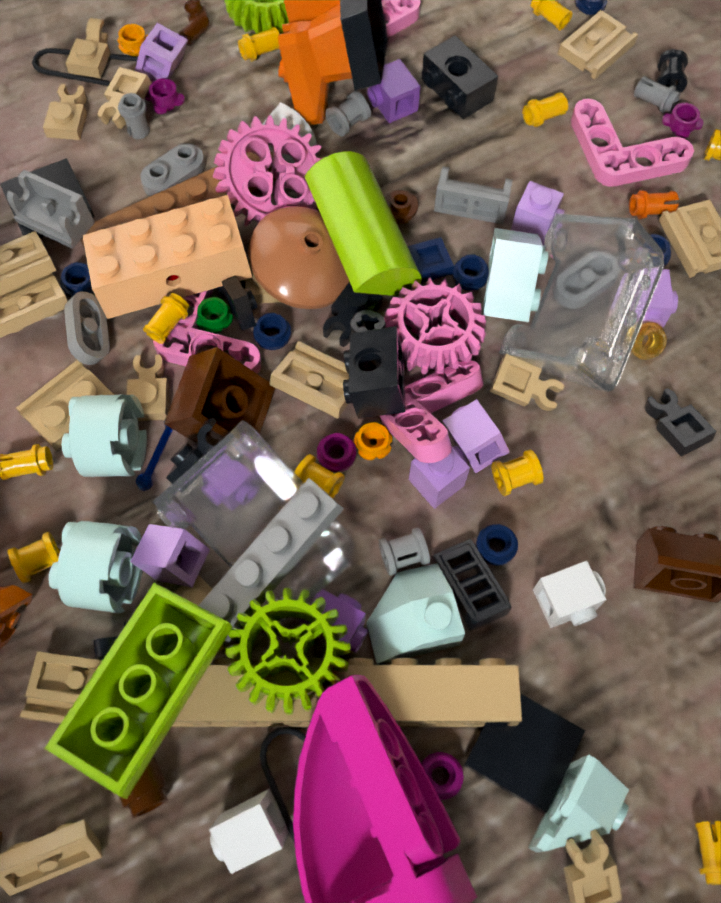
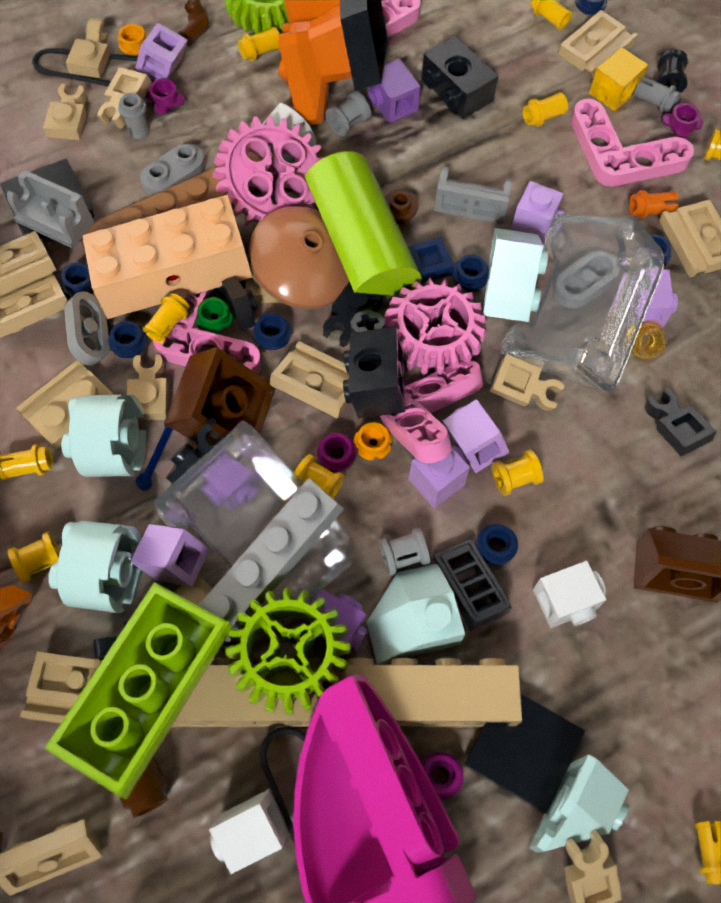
none -> dark blue plate [108,321,148,358]
none -> yellow brick [589,47,648,111]

